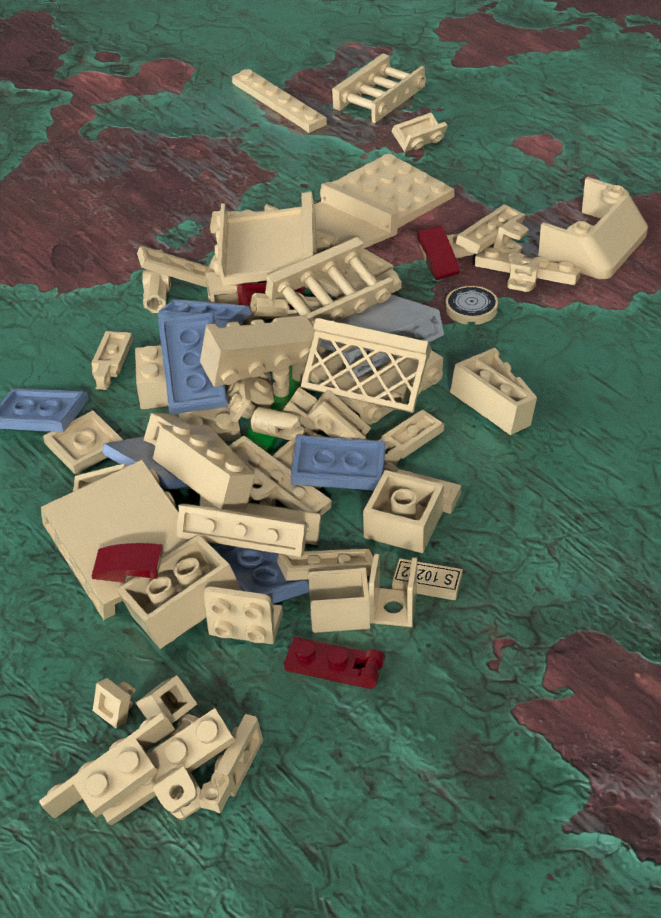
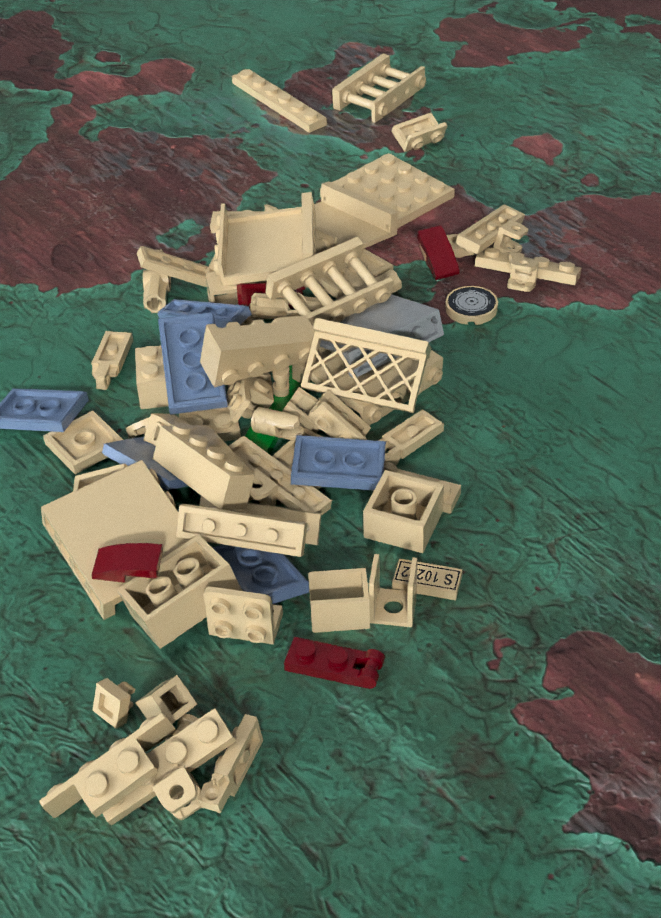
tan tile [277,549,374,581] -> none
tan wedge [450,348,537,435] -> none
tan windscreen [538,177,648,279] -> none
none -> tan tile [125,417,150,438]

